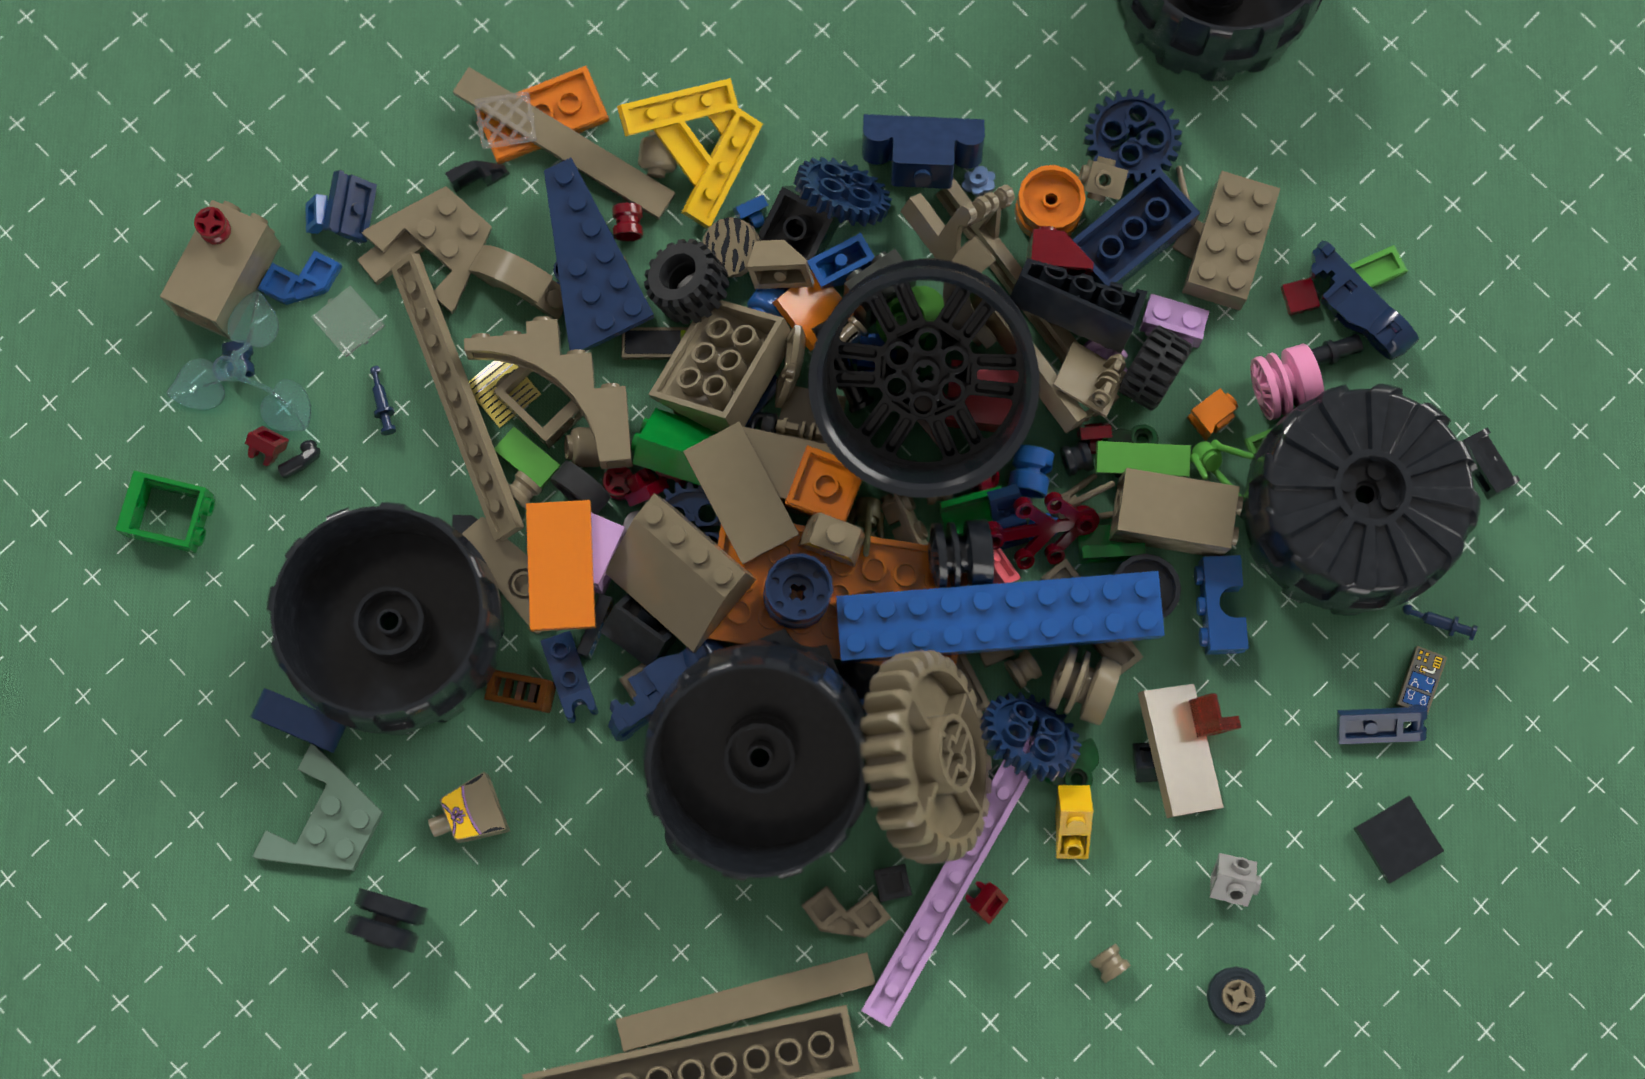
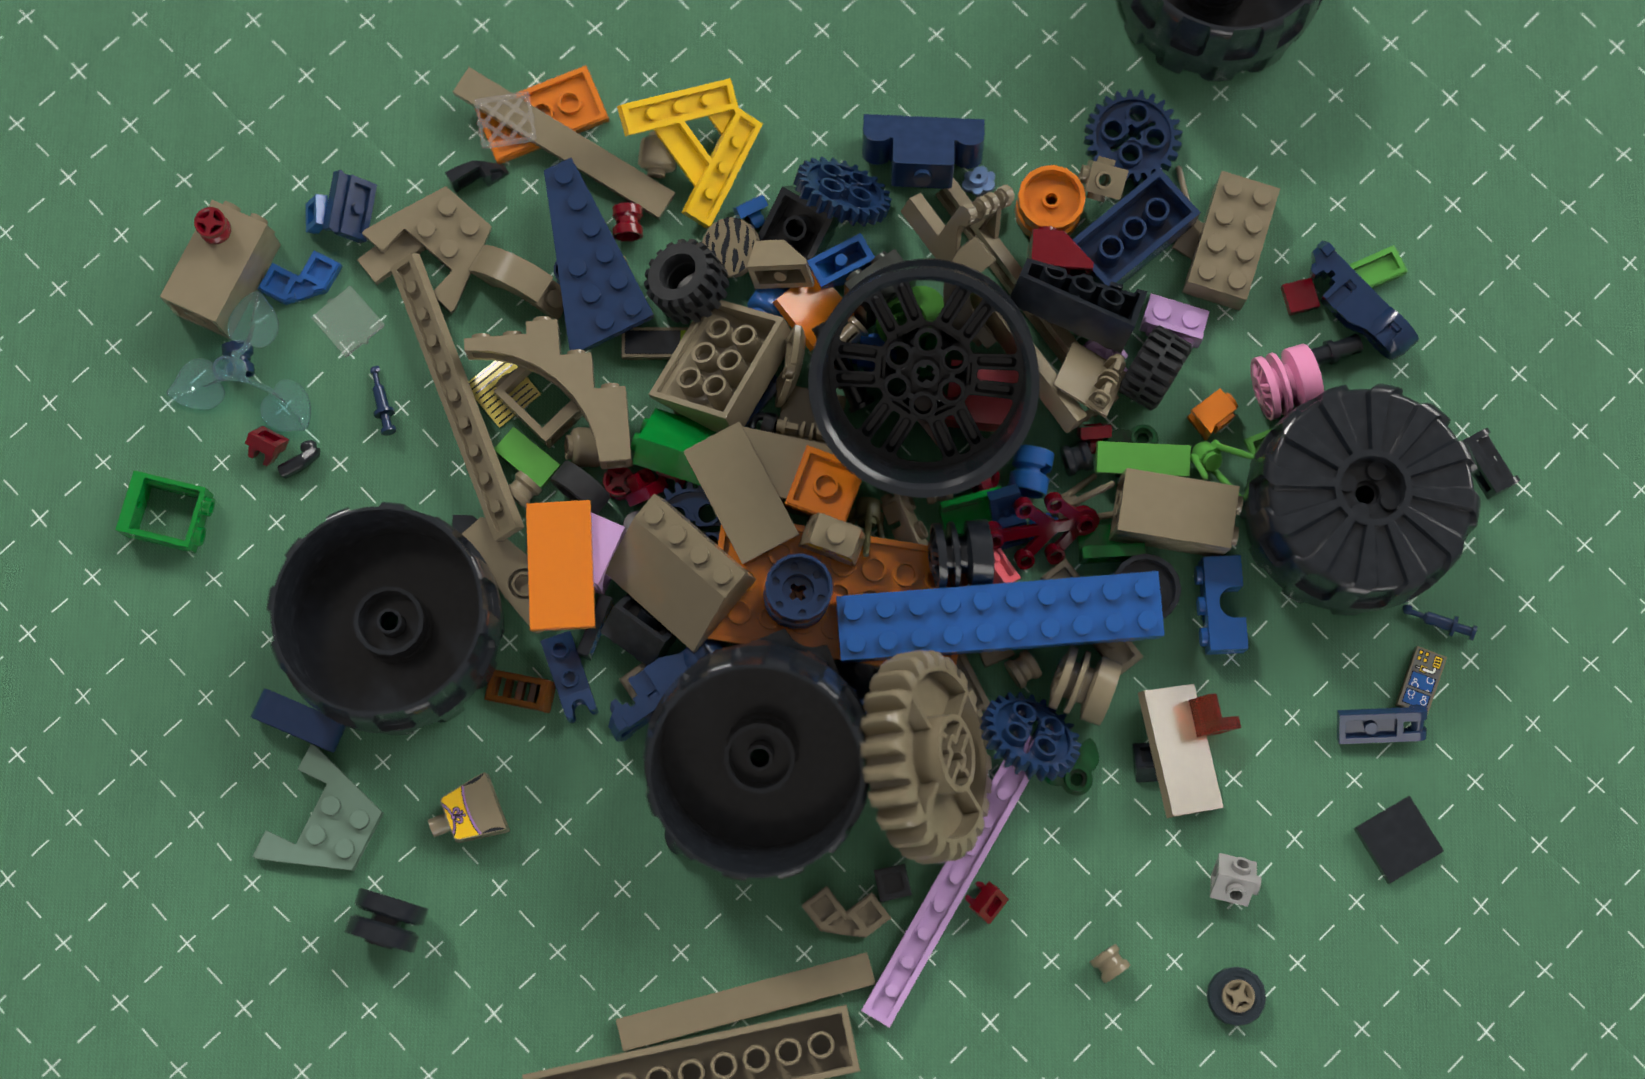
yellow slope [1056,785,1093,859] -> none

